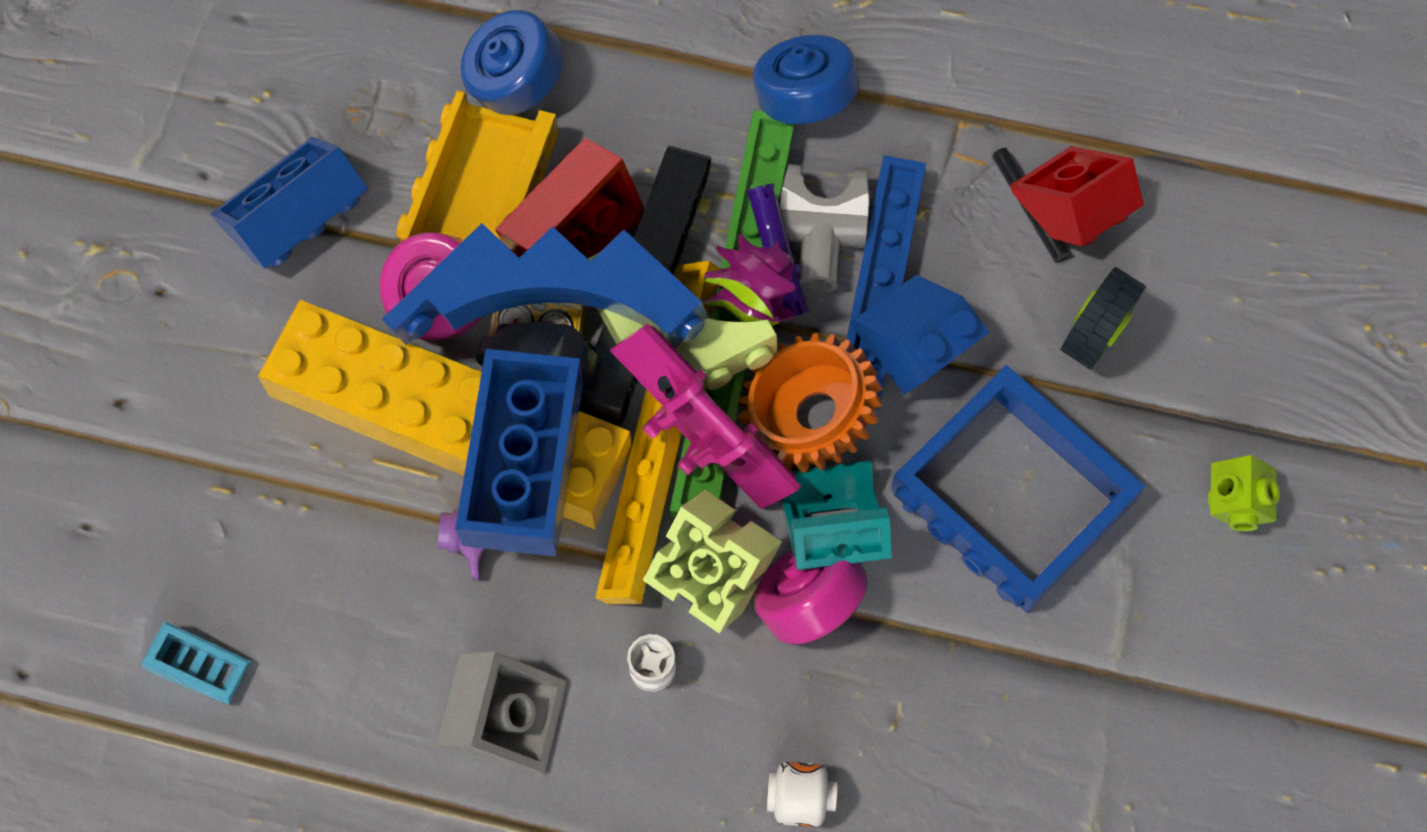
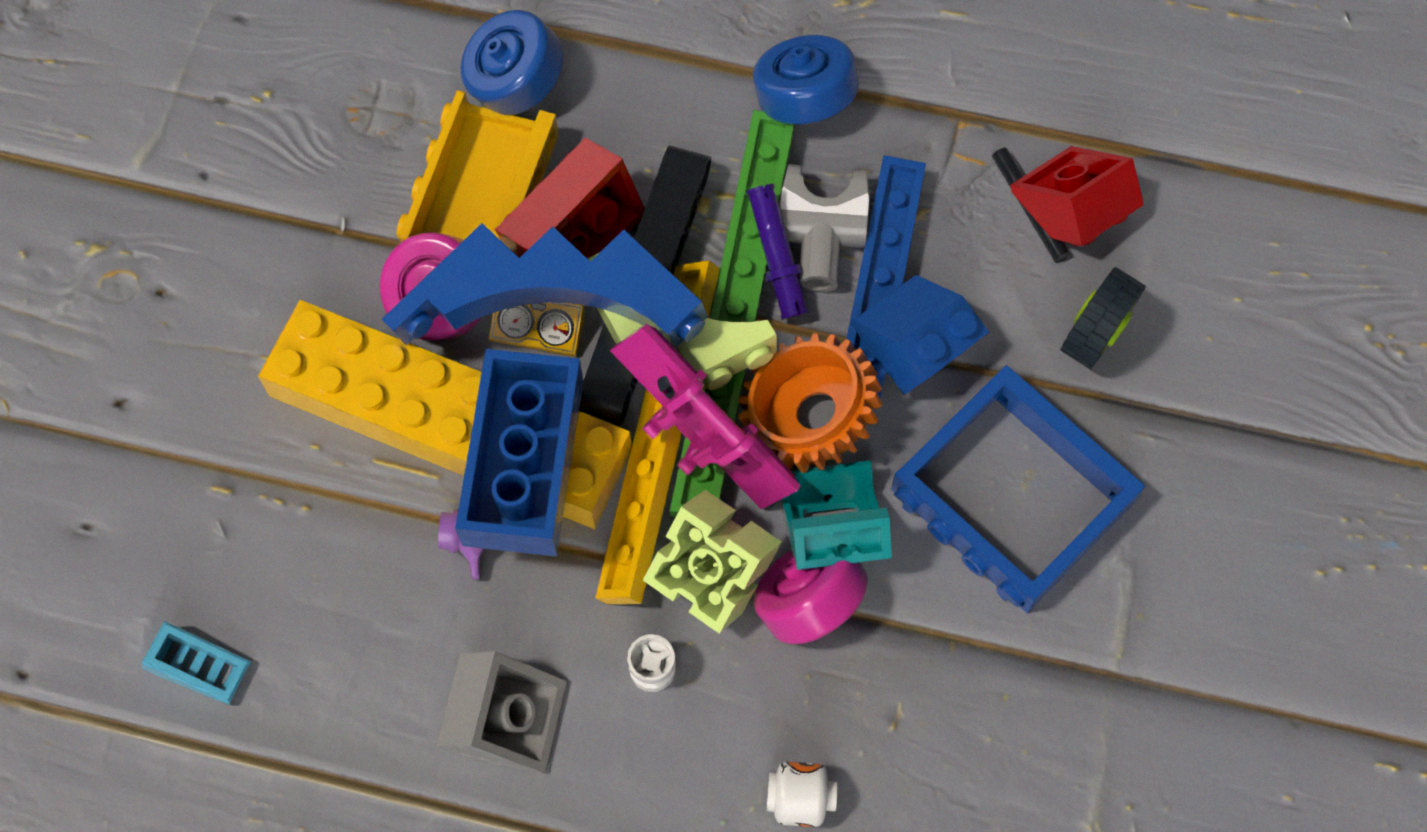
blue slope [210,137,368,269] -> none
black piece [476,321,600,386] -> none
magenta hair [703,234,796,327] -> none
lime brick [1208,455,1280,532] -> none

